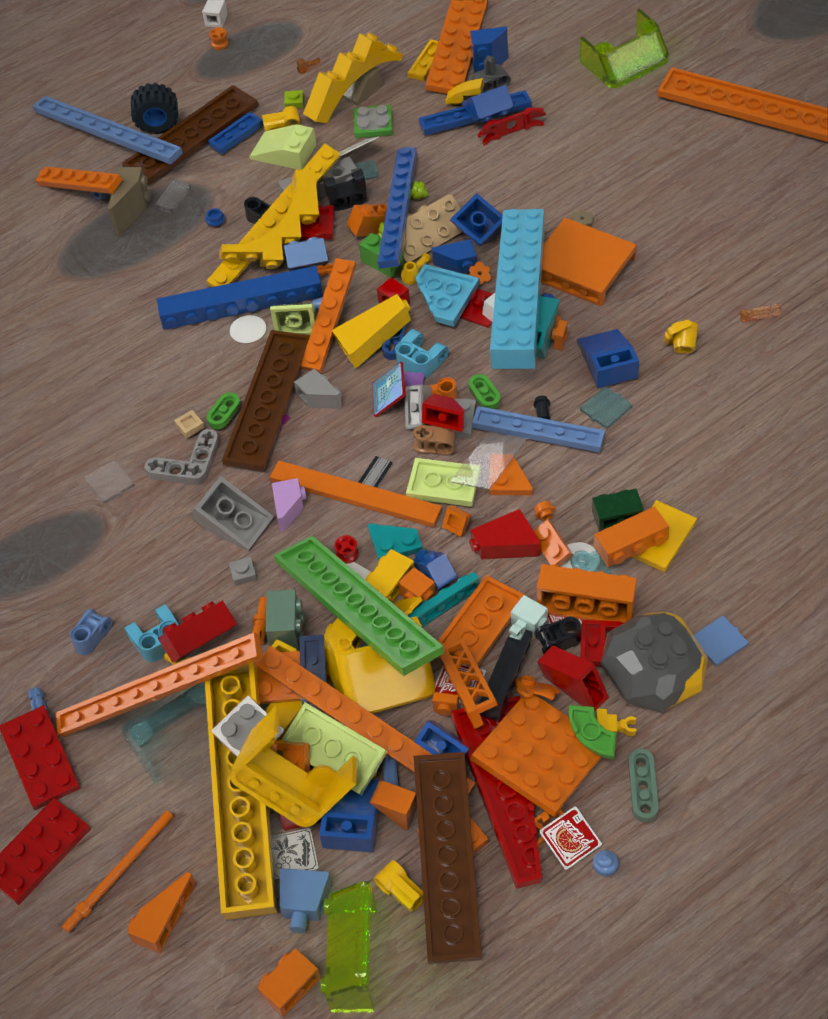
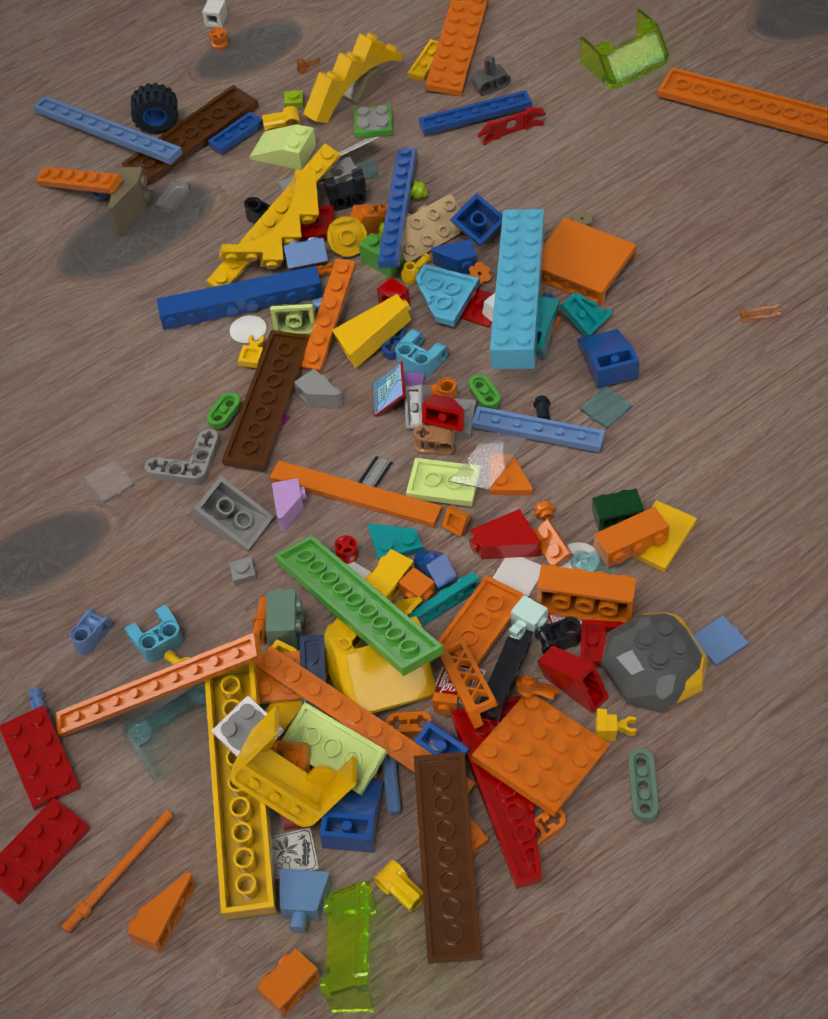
red brick [158,600,237,663] -> none
tan plate [174,410,205,439] -> none
blue plate [205,208,225,226] -> none
orange slope [370,781,417,830] -> none
yellow slope [445,78,484,105] -> none
blue slope [461,85,514,123] -> none
blue slope [470,26,508,74] -> none
sticker [539,806,602,870] -> none
orange plate [551,320,568,351] -> none
bright green tile [569,705,617,760] -> none
medium blue plate [593,850,619,876] -> none
yellow piece [663,320,699,354] -> none
none -> yellow plate [238,334,265,368]
none -> yellow tile [327,216,367,257]
none -> orange beam [385,711,432,737]
none -> white sticker [493,557,541,597]
none -> teal wing [559,292,613,337]

